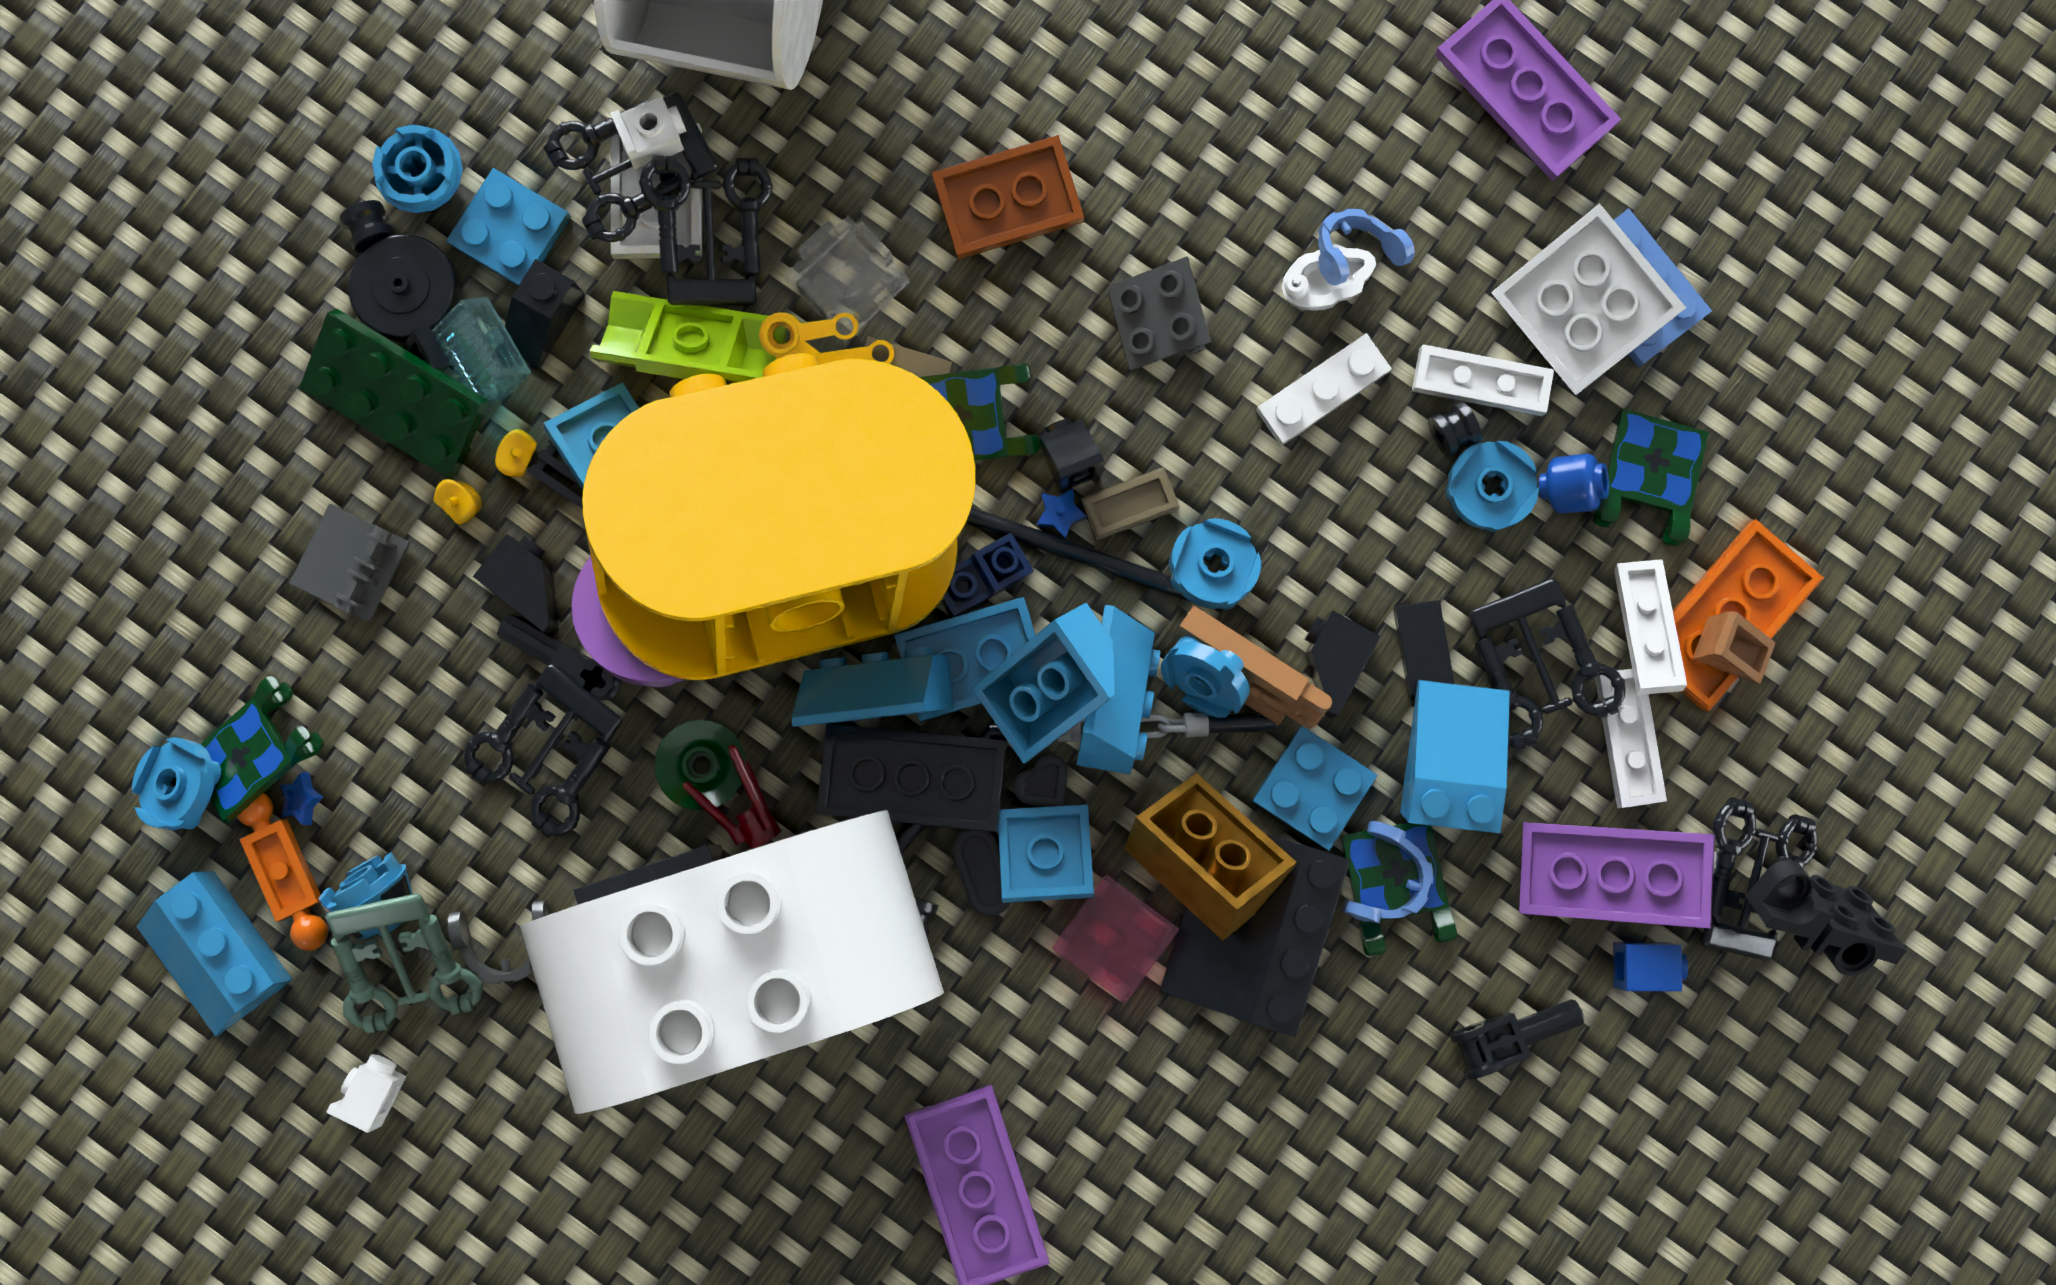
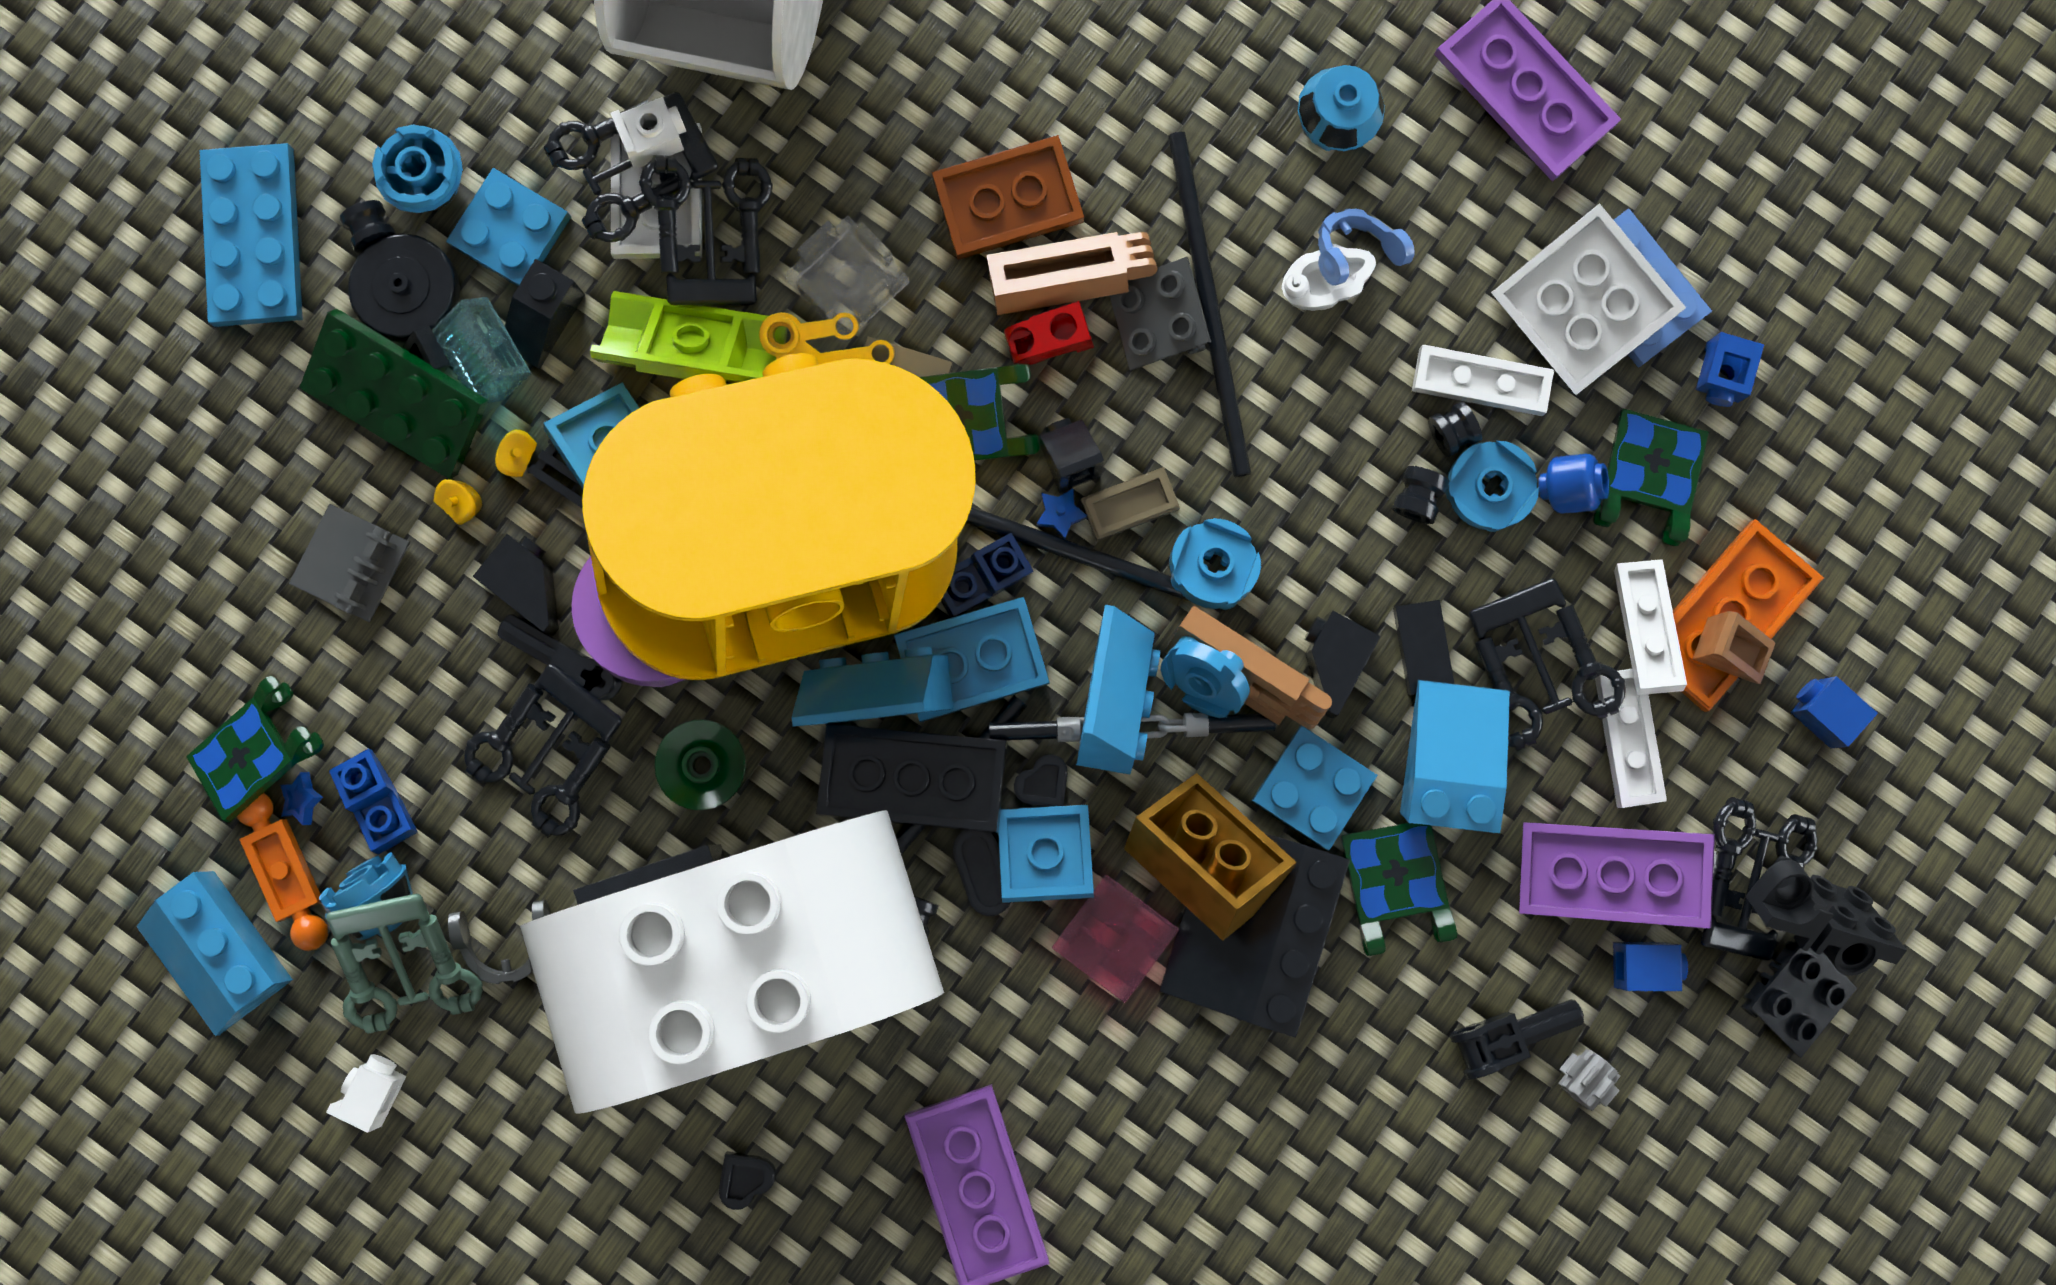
dark azure plate [132,737,221,830] -> none
dark red plant [683,745,782,850] -> none
dark azure slope [971,603,1115,764] -> none
white plate [1256,333,1392,446] -> none
medium blue piece [1342,821,1433,923] -> none
none -> dark azure plate [200,143,303,327]
none -> blue slope [329,748,418,855]
none -> black tile [719,1151,776,1210]
none -> medium nougat hinge [986,232,1158,315]
none -> red leg [1004,301,1094,365]
none -> black piece [1168,132,1251,477]
none -> dark azure cone [1298,65,1385,151]
none -> black wheel [1392,466,1450,524]
none -> light grey gear [1558,1049,1621,1111]
none -> blue brick [1696,332,1764,407]
none -> black hinge [1741,941,1857,1058]
none -> blue brick [1790,676,1878,749]

